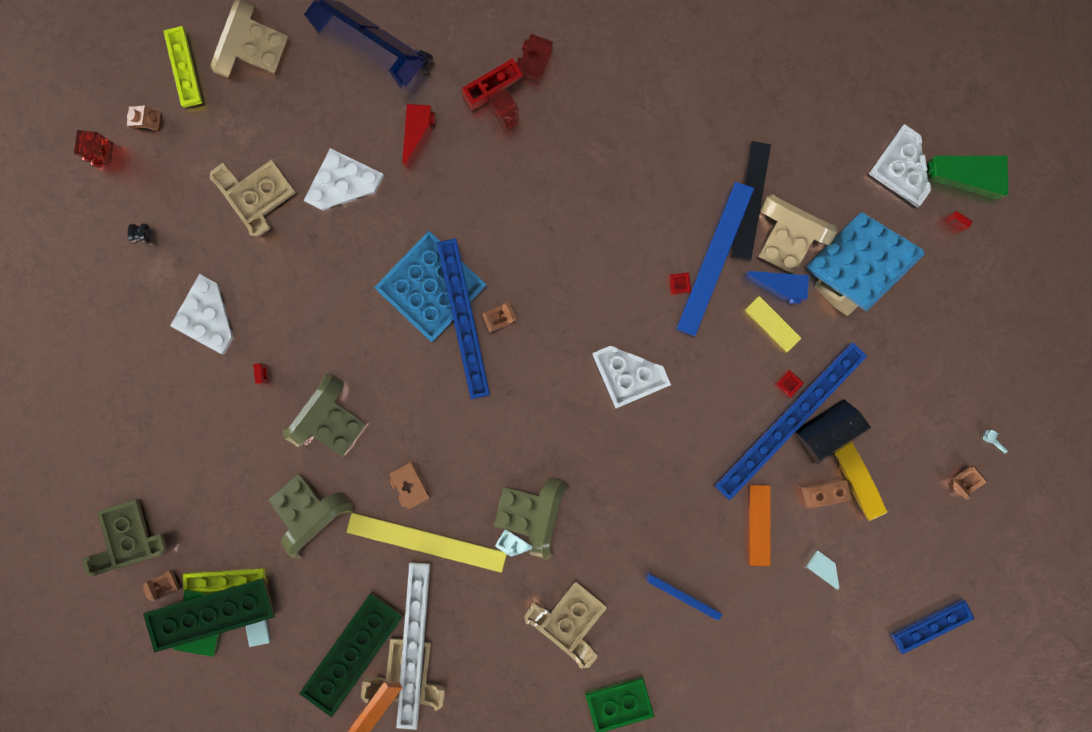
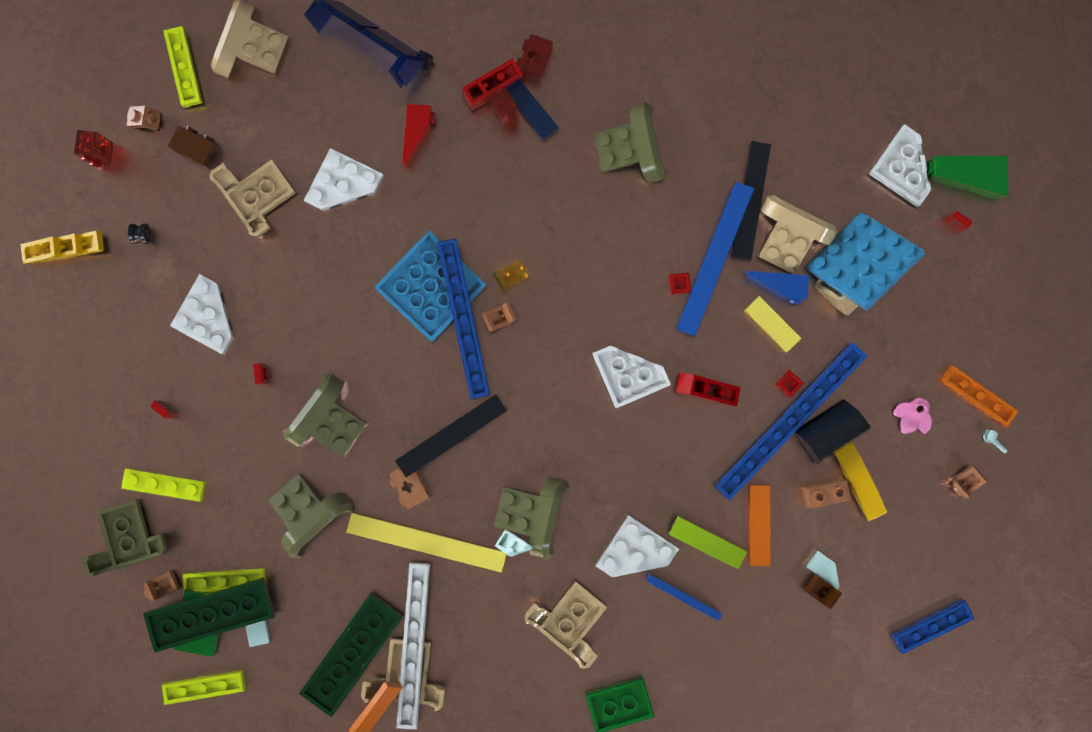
none -> yellow slope [21,231,104,264]
none -> neon yellow plate [121,468,206,502]
none -> red tile [150,400,177,419]
none -> neon yellow tile [162,670,246,705]
none -> reddish brown brick [168,125,220,168]
none -> black tile [395,394,507,478]
none -> clear yellow bracket [493,259,528,291]
none -> dark blue tile [503,79,559,141]
none -> olive piece [594,102,667,183]
none -> white plate [595,515,679,577]
none -> lime slope [669,516,747,570]
none -> red slope [676,373,741,407]
none -> reddish brown bracket [804,574,842,609]
none -> bright pink plate [893,398,932,434]
none -> orange tile [940,365,1019,427]

